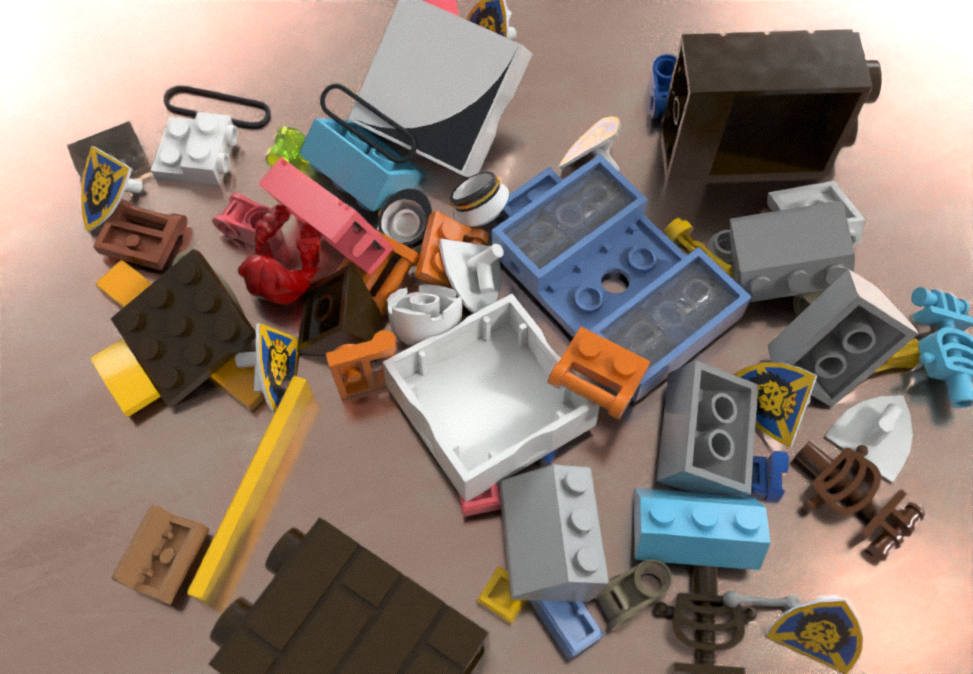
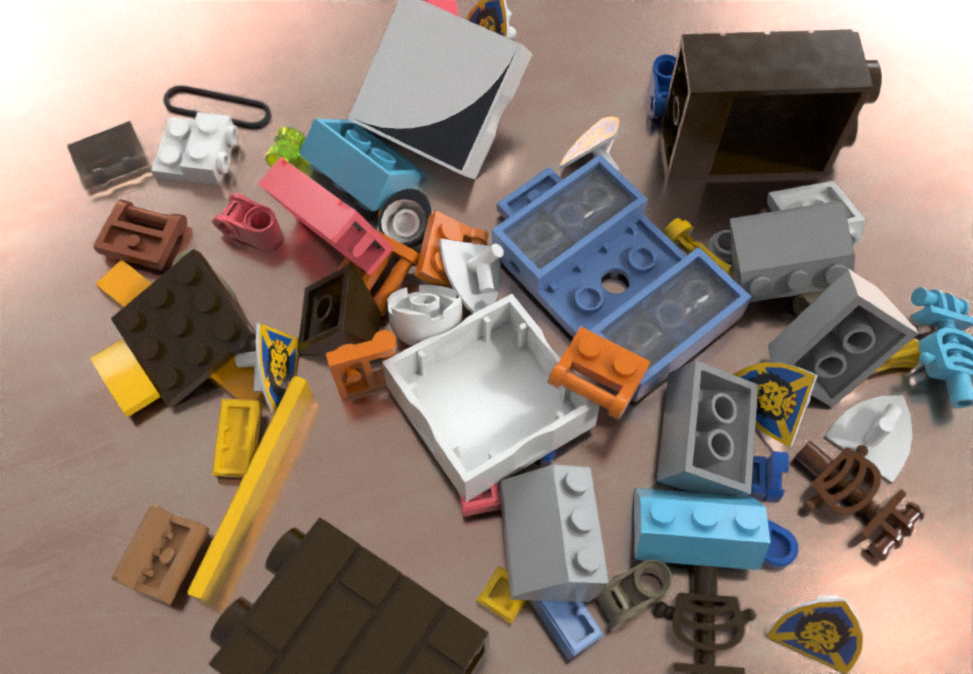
shield [81,146,142,232] -> none
red hair [237,205,322,304] -> none
black piece [320,84,416,164] -> none
white piece [449,171,509,227] -> none
light grey hinge [723,590,801,611] -> none
none -> yellow plate [212,399,263,478]
none -> blue tile [762,519,799,570]

